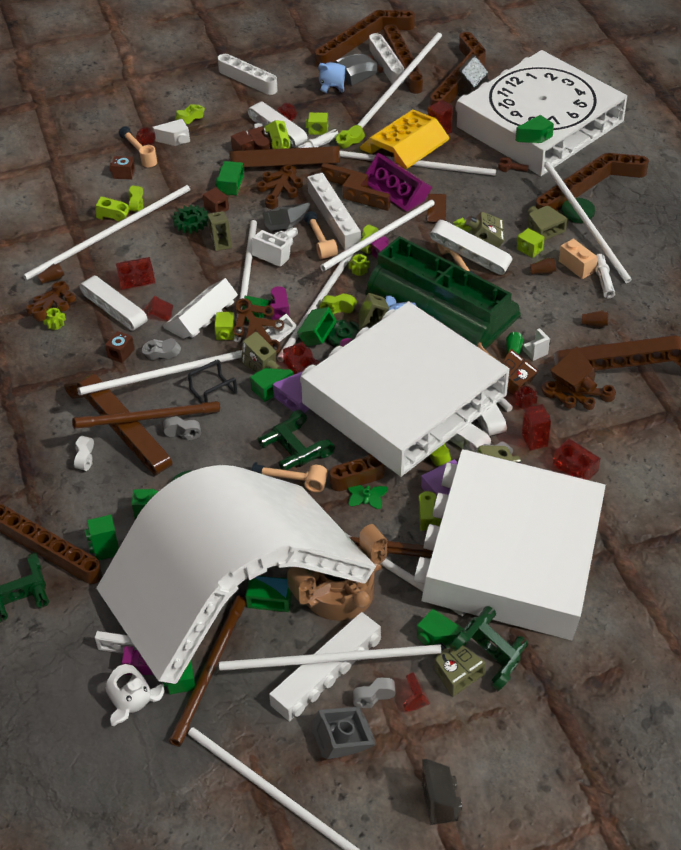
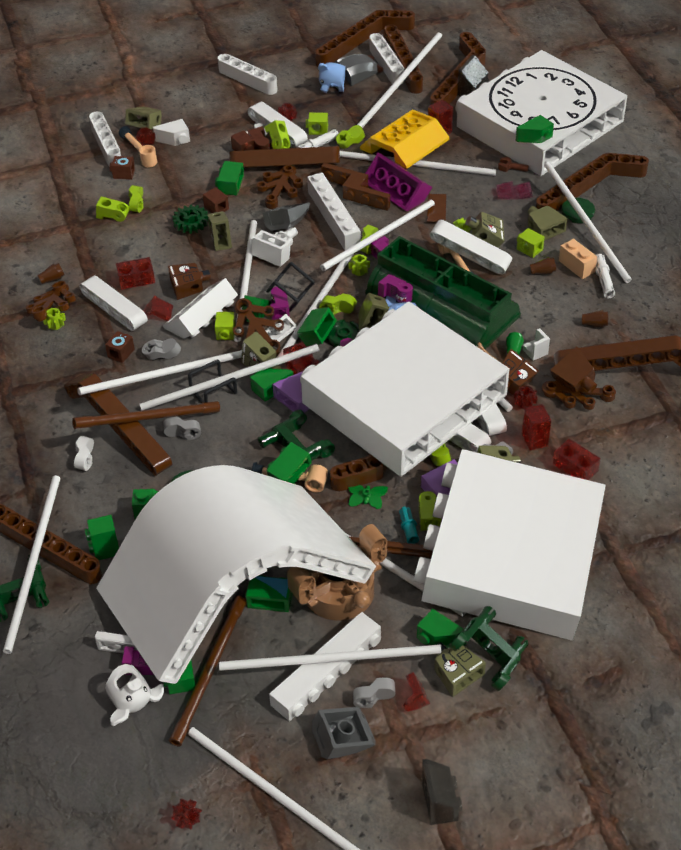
white piece [23,185,190,281] -> none
lime piece [175,104,205,124] -> none
light nougat piece [304,211,338,259] -> none
none -> white piece [3,475,60,654]
none -> white beam [89,112,121,167]
none -> olive torso [125,107,162,130]
none -> white piece [140,344,319,411]
none -> reddish brown torso [168,263,211,300]
none -> clear red gear [171,799,202,830]
none -> black piece [266,262,315,312]
none -> green brick [266,442,312,484]
none -> magenta leg [378,274,413,303]
none -> teal axle [399,506,420,544]
none -> clear pink slope [496,181,533,199]

